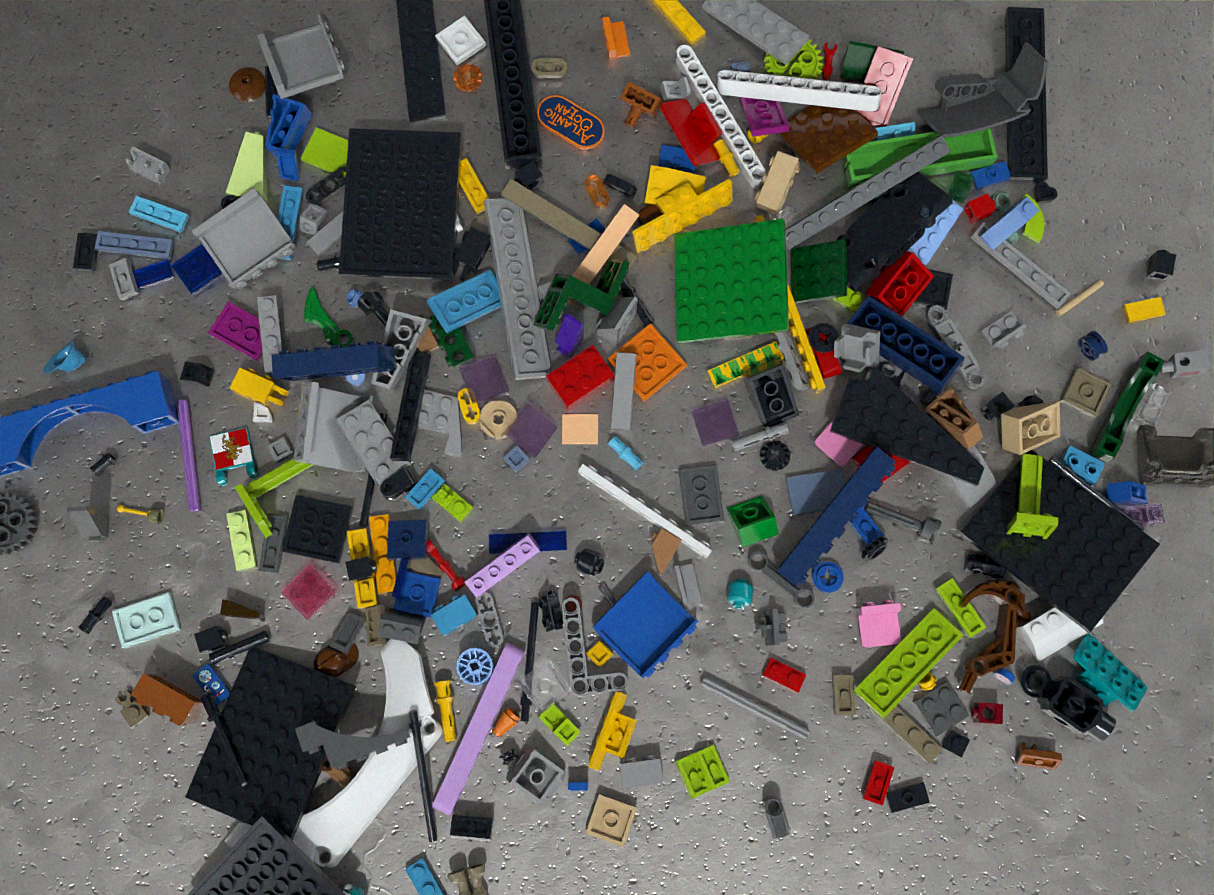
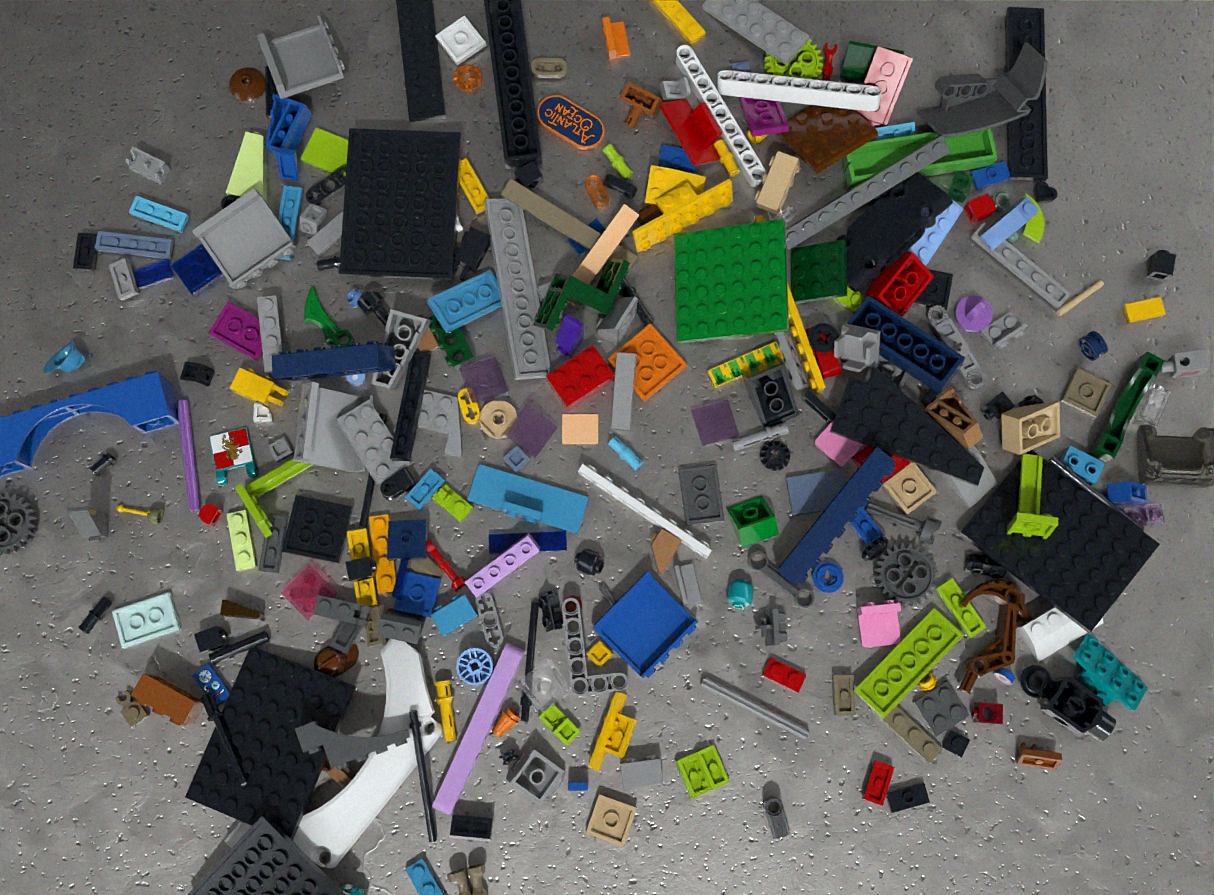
none -> red brick [199,504,223,527]
none -> dark grey plate [313,595,372,627]
none -> dark azure bracket [467,464,588,534]
none -> lime pin [603,144,634,180]
none -> black tile [801,390,836,424]
none -> dark grey gear [874,543,939,607]
none -> tan plate [882,463,937,515]
none -> medium lavender tile [955,295,993,333]

